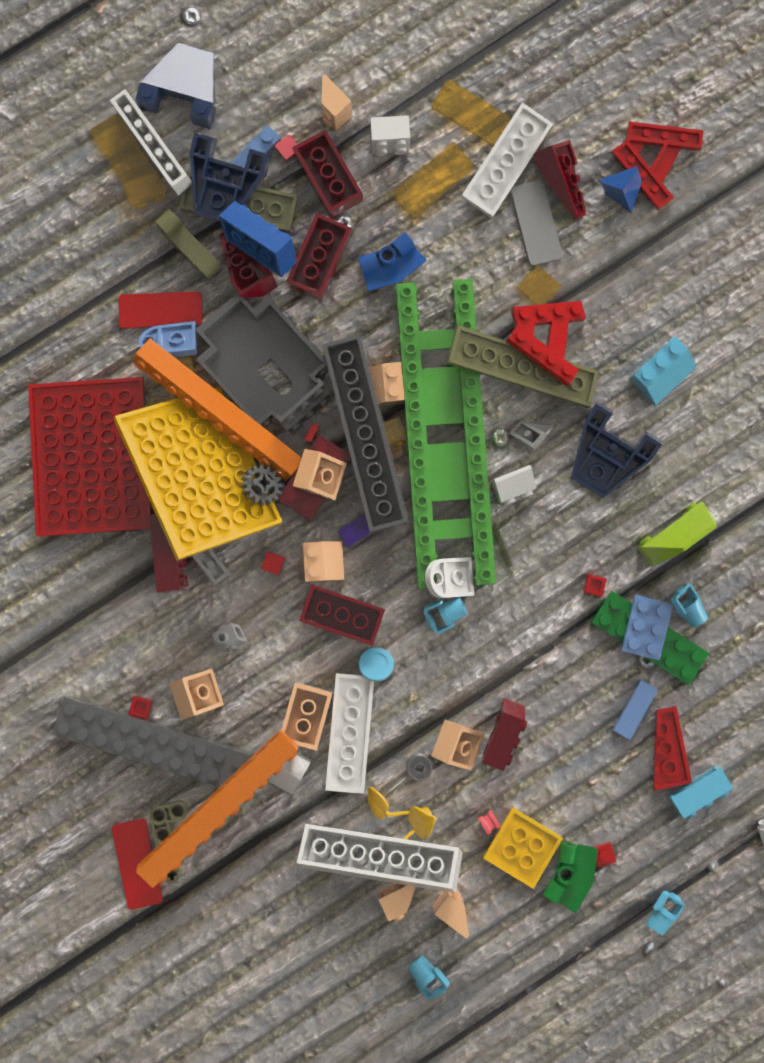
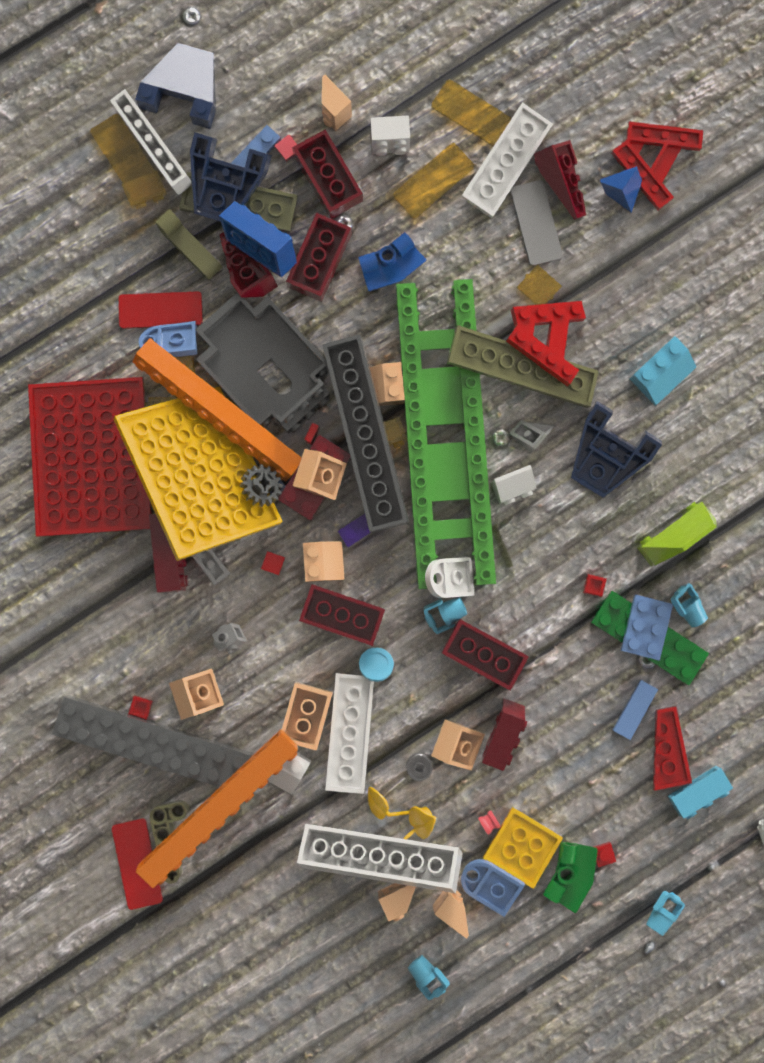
none -> dark red brick [441,619,529,691]
none -> medium blue plate [461,859,525,917]

